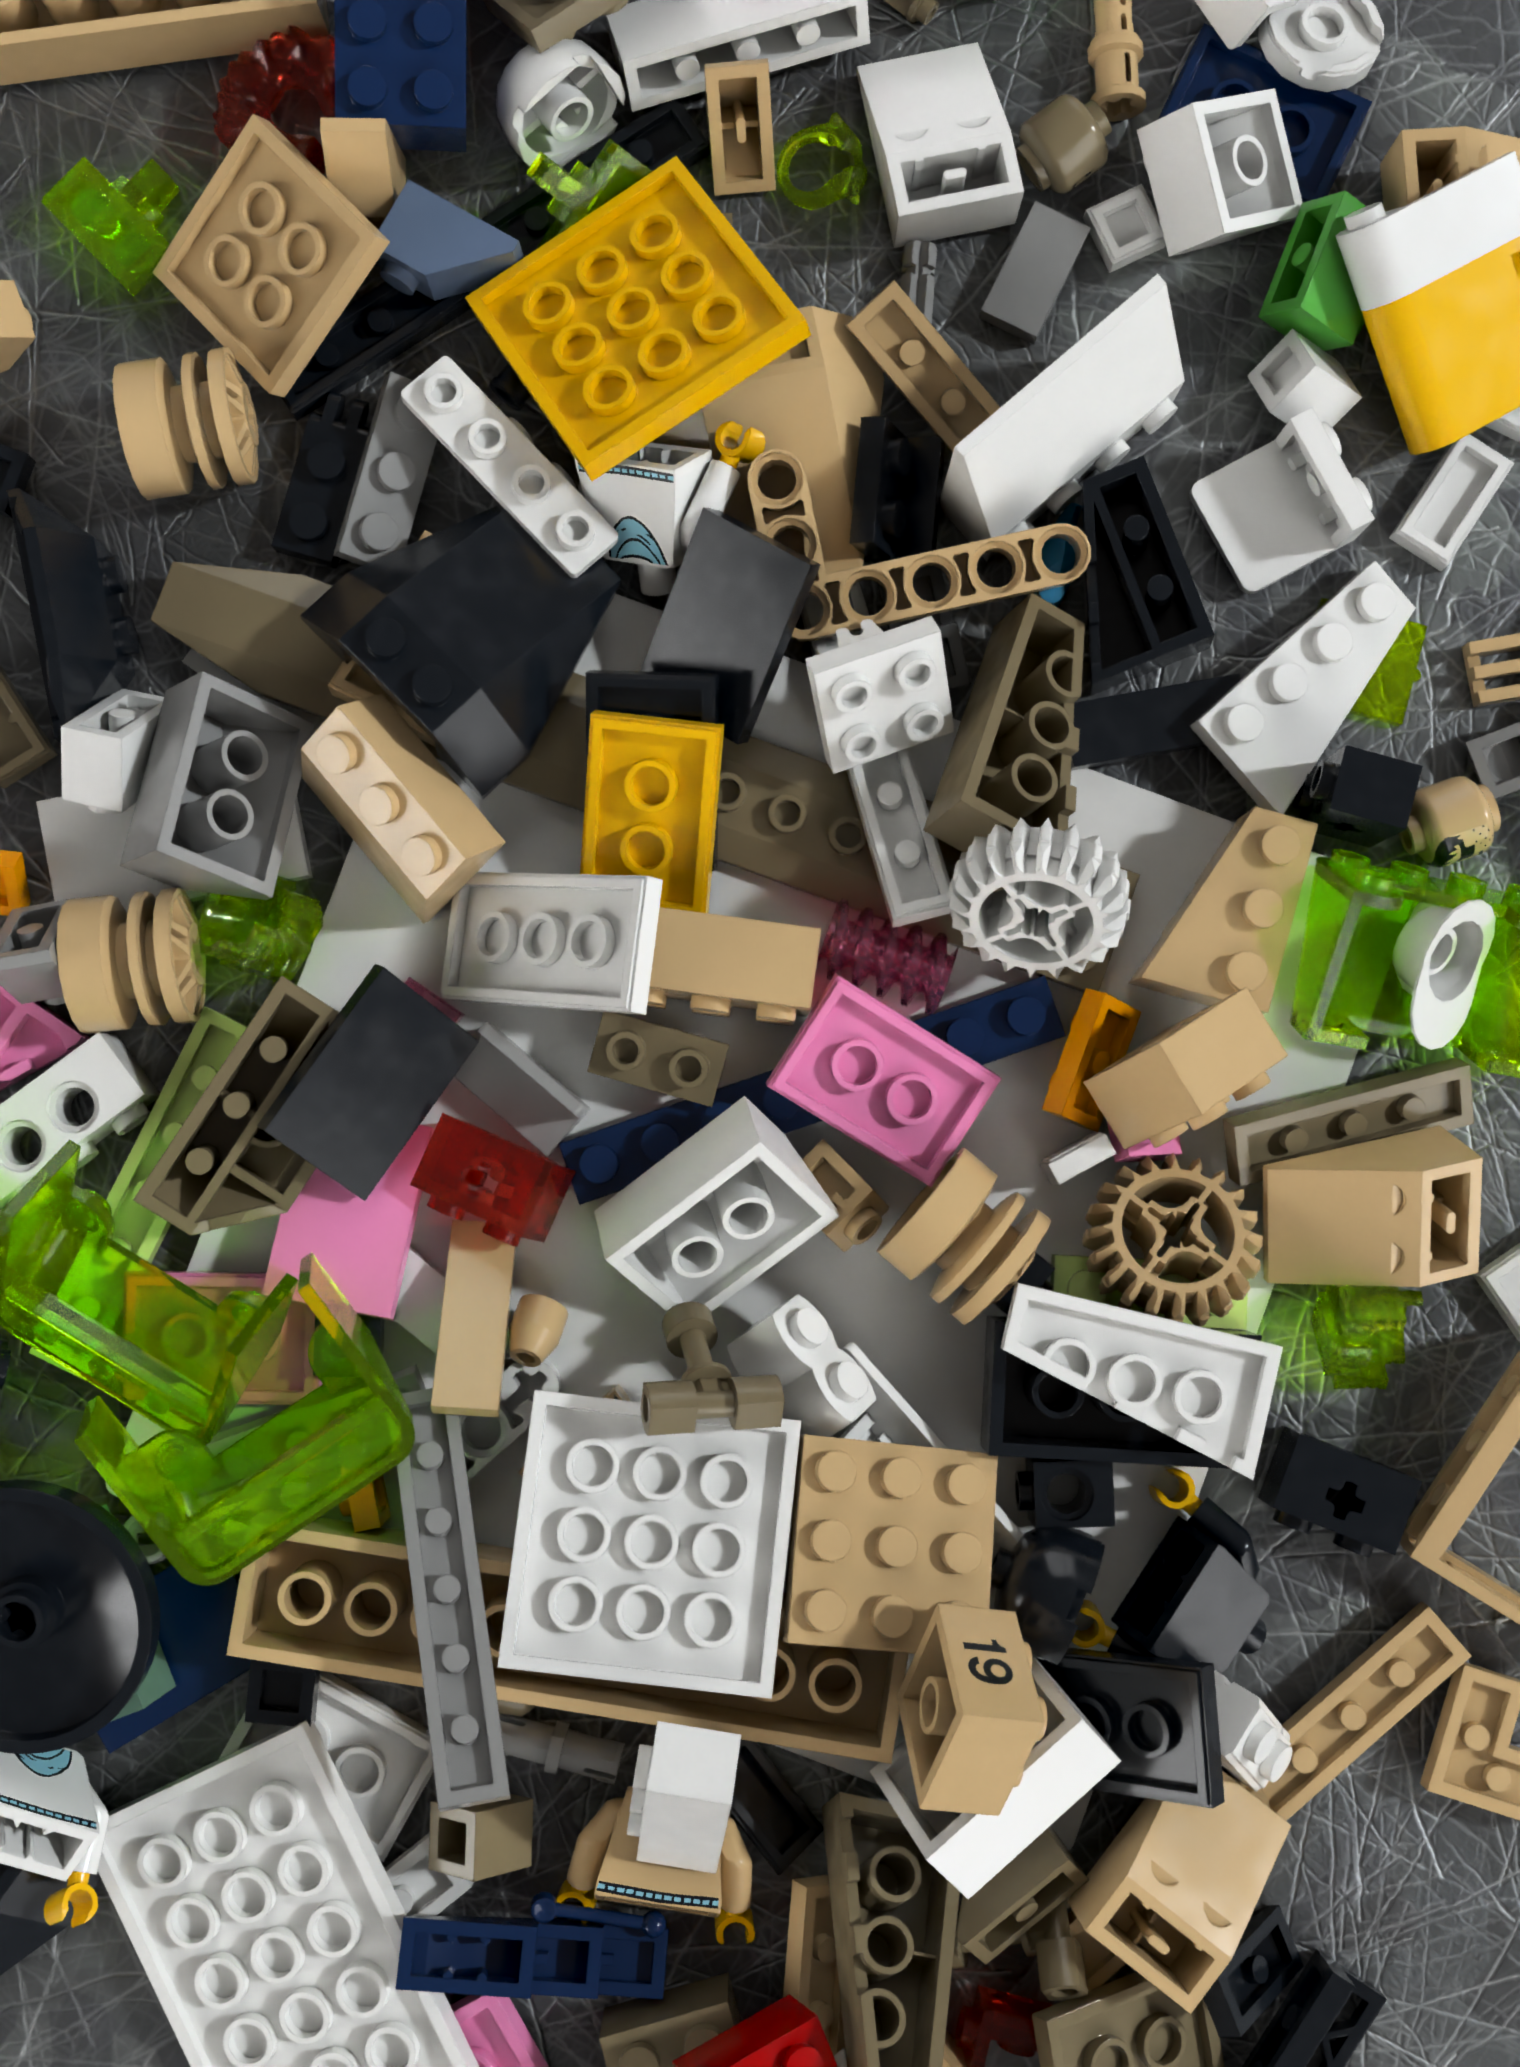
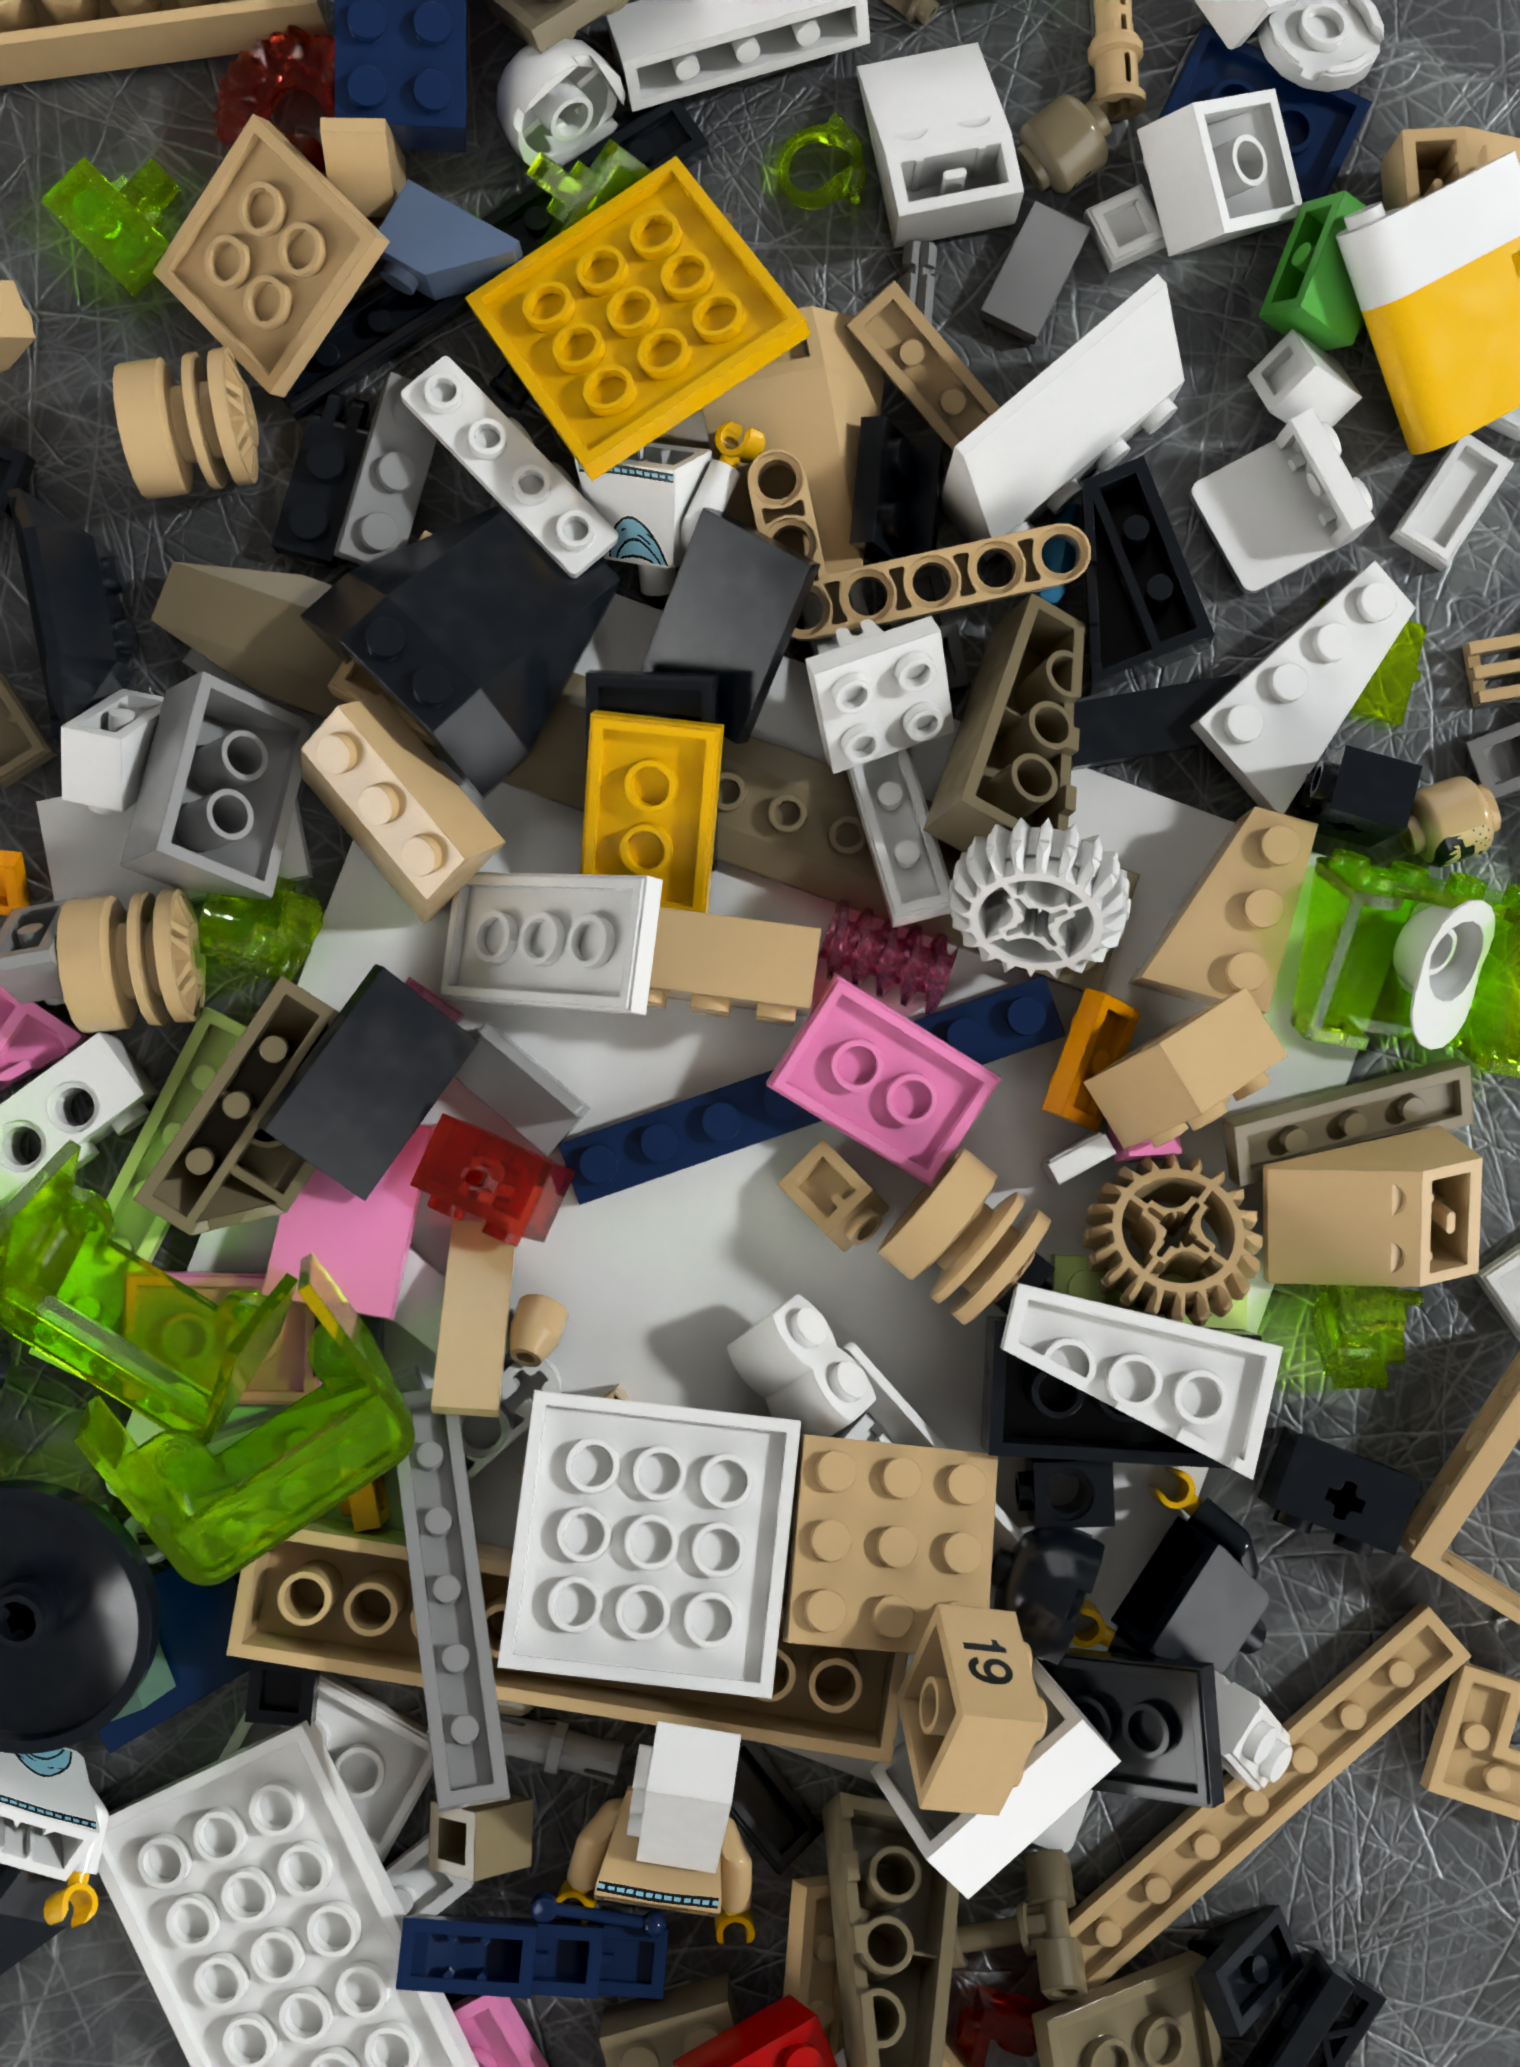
dark tan hinge [587,1012,730,1107] -> none
white slope [594,1096,839,1312] -> none
dark tan bar [640,1302,785,1436] -> none
tan slope [704,58,776,196] -> none
dark tan slope [956,1825,1089,1964] -> none
tan slope [1067,1770,1291,2014] -> none

